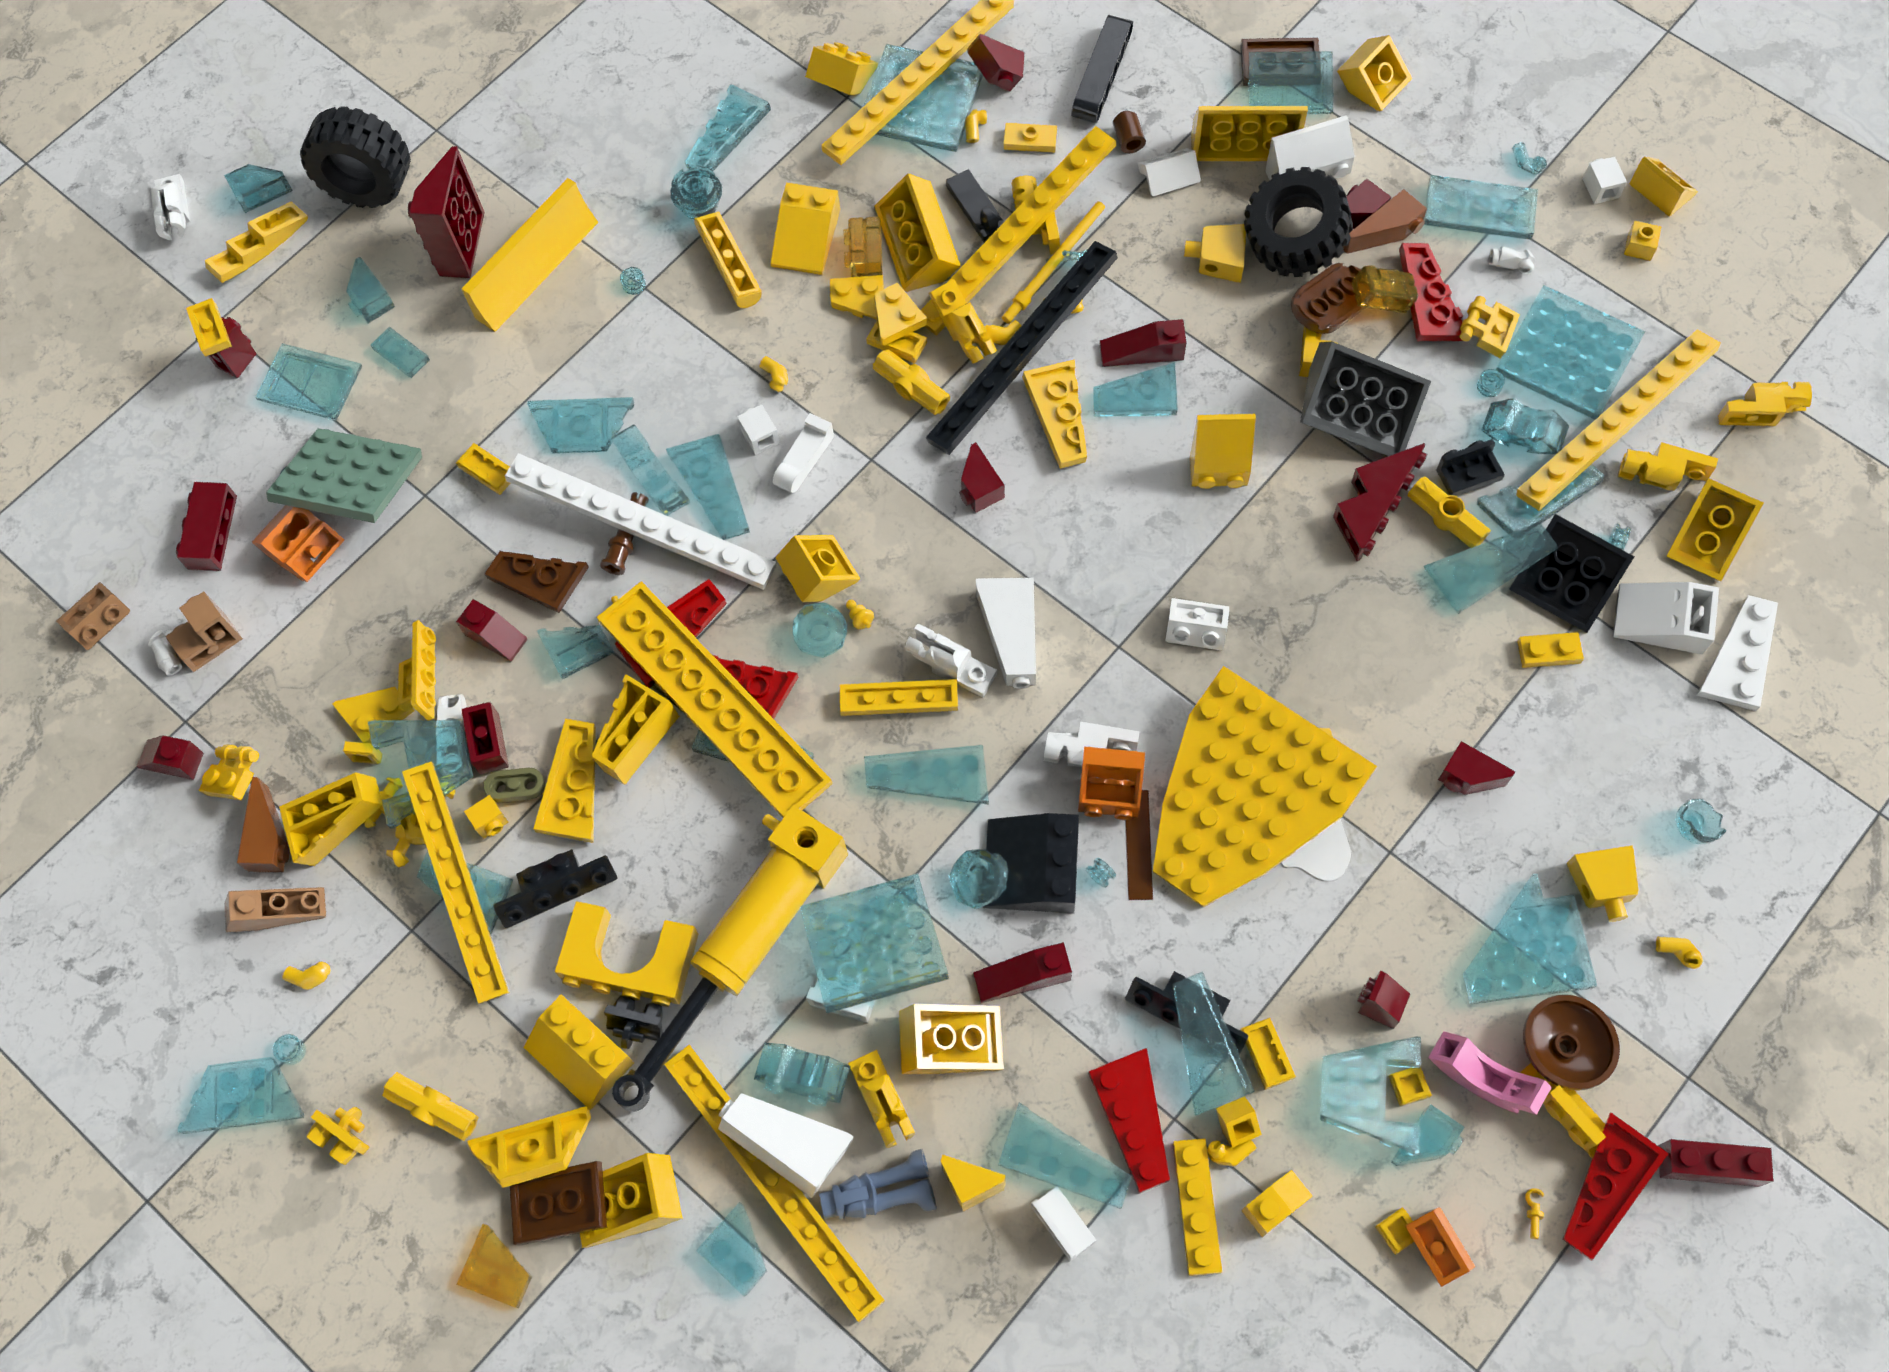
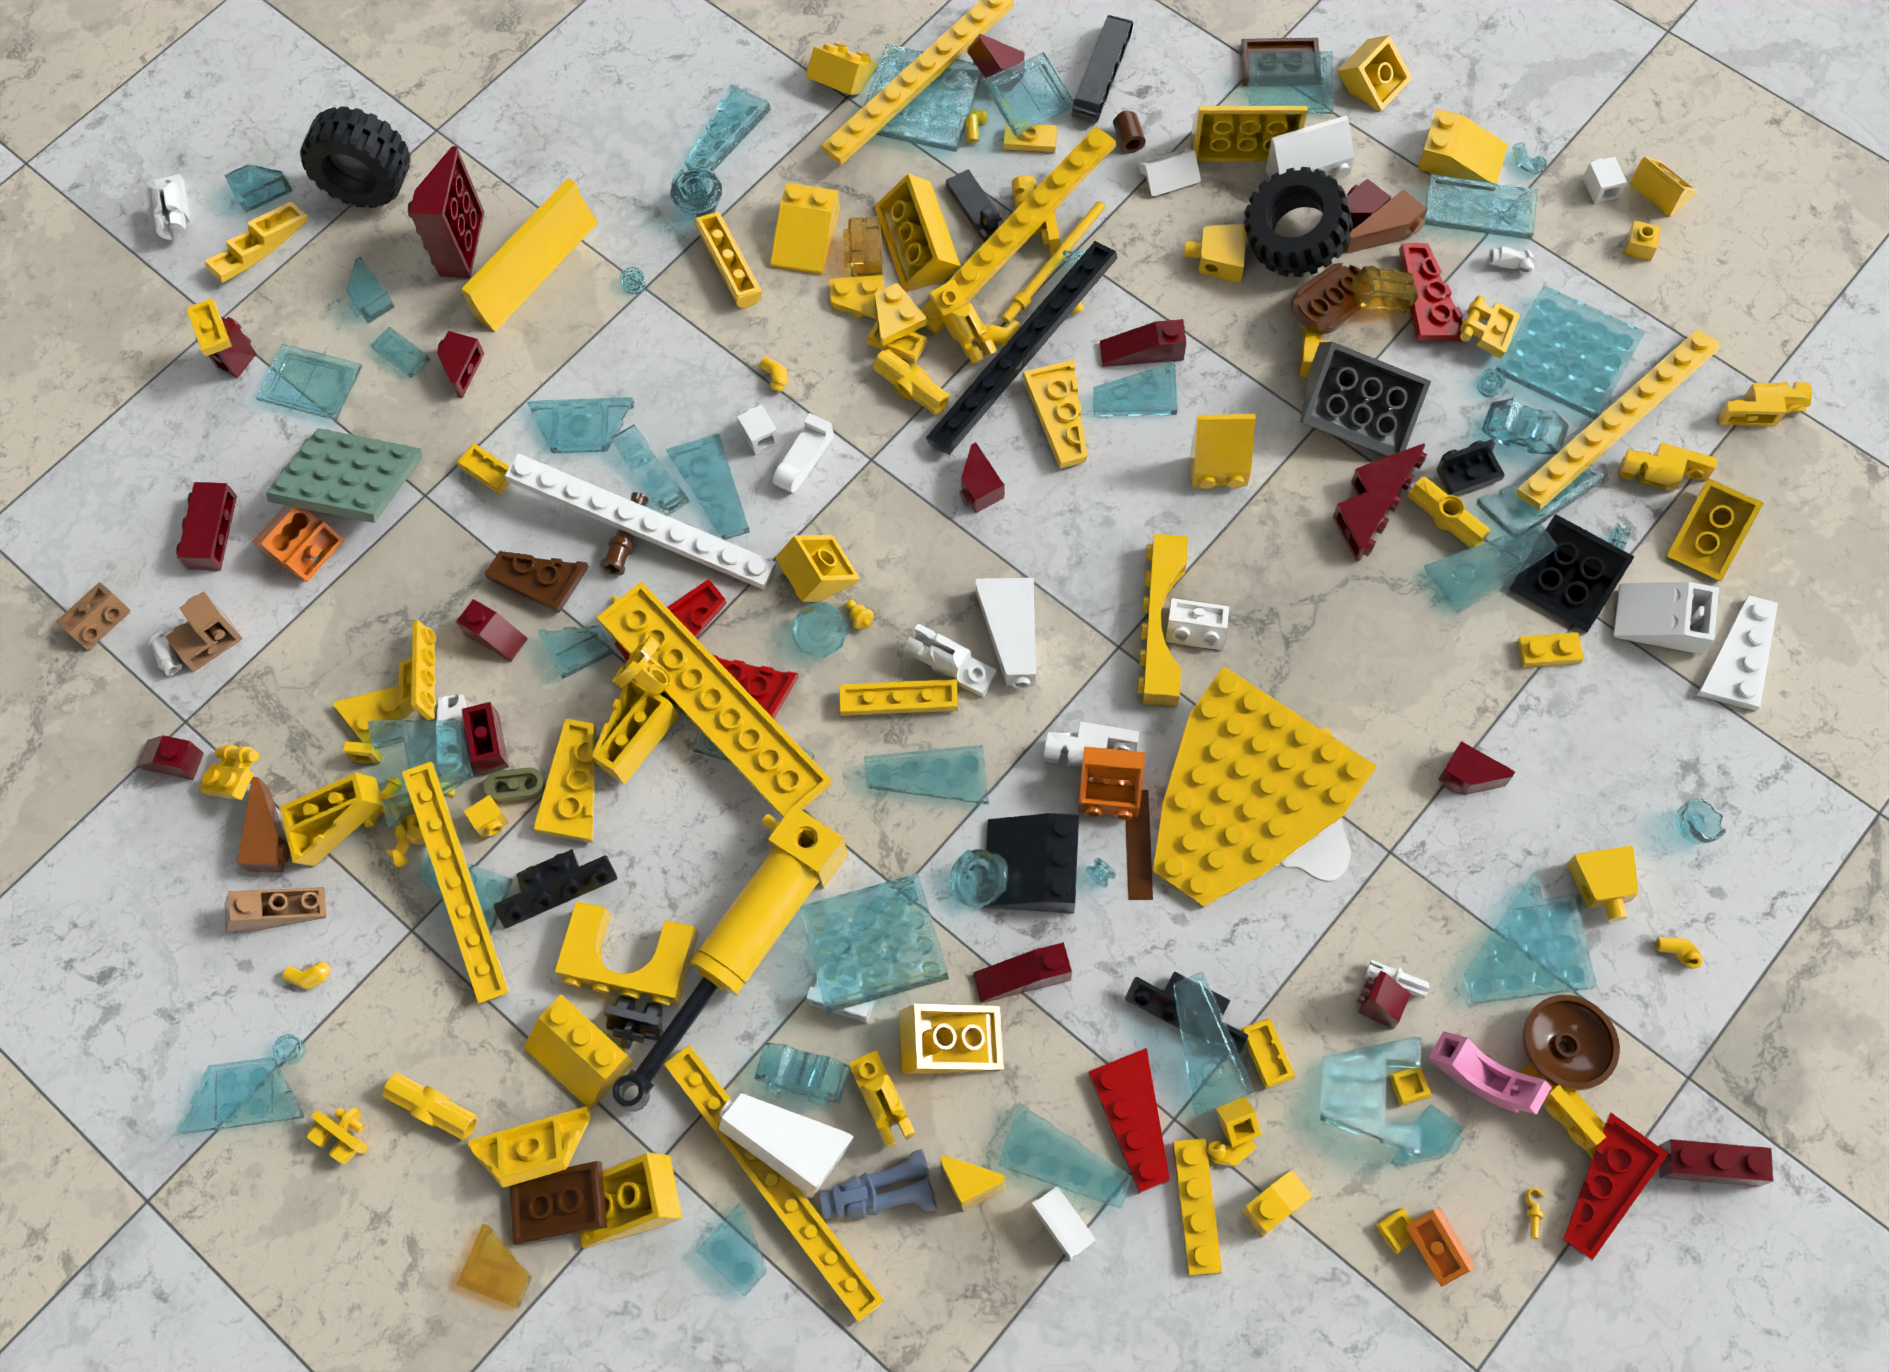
none -> dark red slope [437,331,485,398]
none -> yellow tile [612,636,672,694]
none -> clear light blue piece [982,52,1074,136]
none -> yellow arch [1137,534,1188,707]
none -> white axle [1364,959,1429,999]
none -> yellow slope [1417,108,1508,189]

